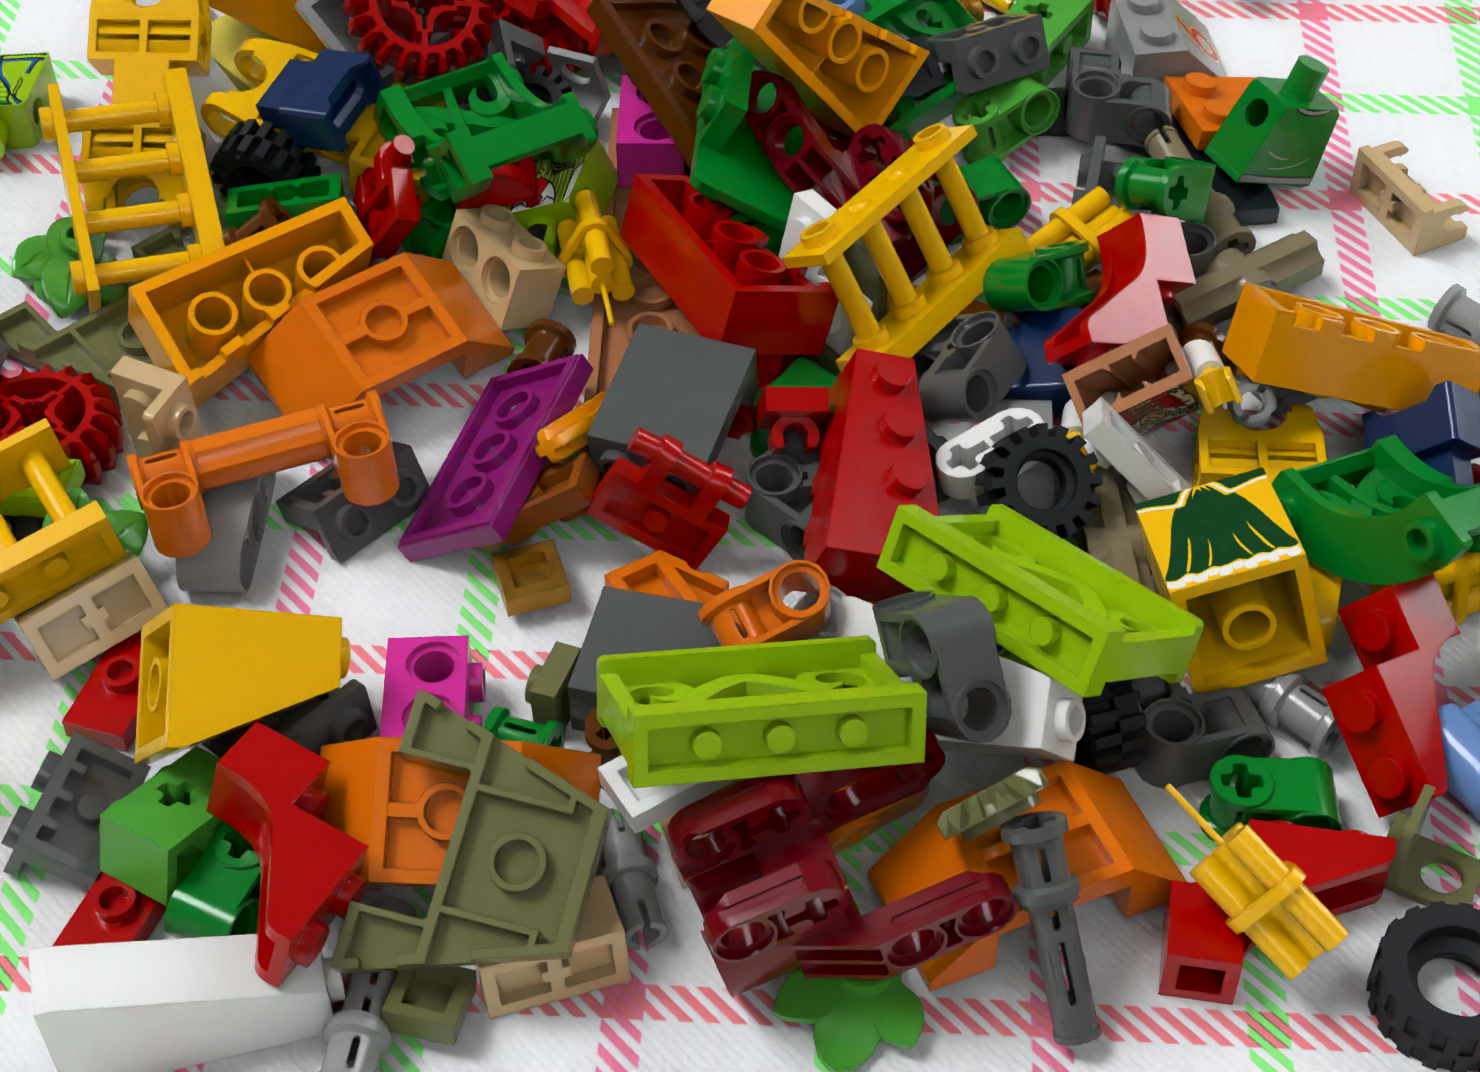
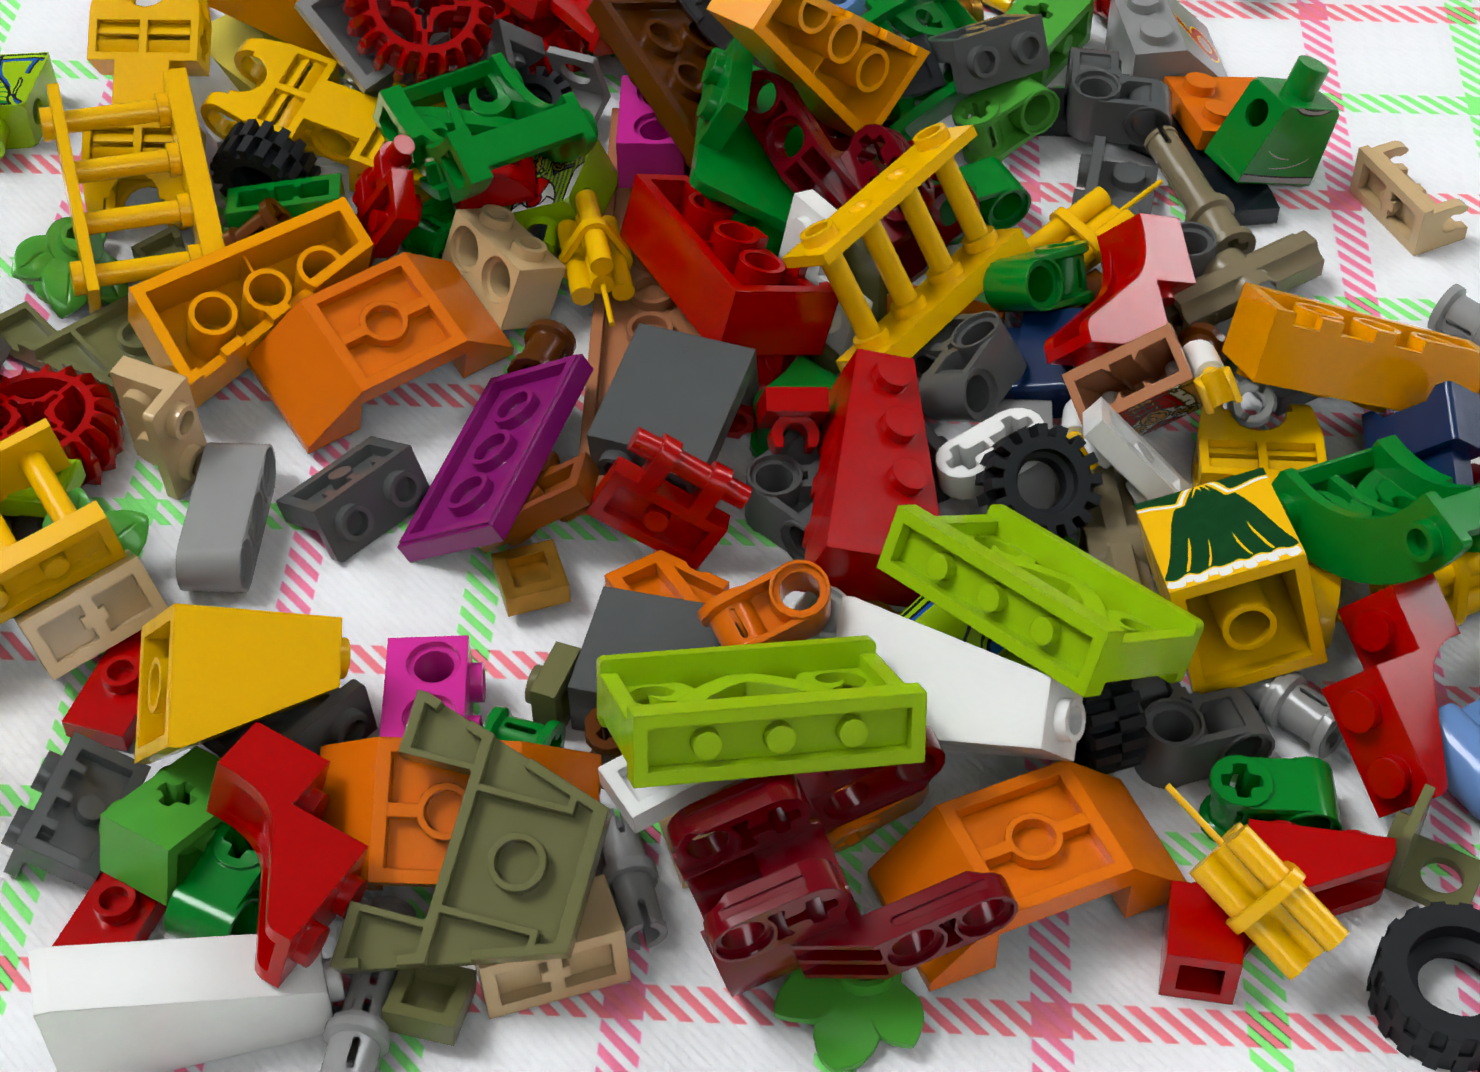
orange piece [126,390,400,558] -> none
dark blue piece [255,49,386,153] -> none
light orange axle [535,391,607,464] -> none
dark grey piece [872,590,1012,743] -> none
olive gear [936,767,1050,844] -> none
dark grey pin [999,811,1102,1046] -> none
green piece [1115,156,1216,223] -> none

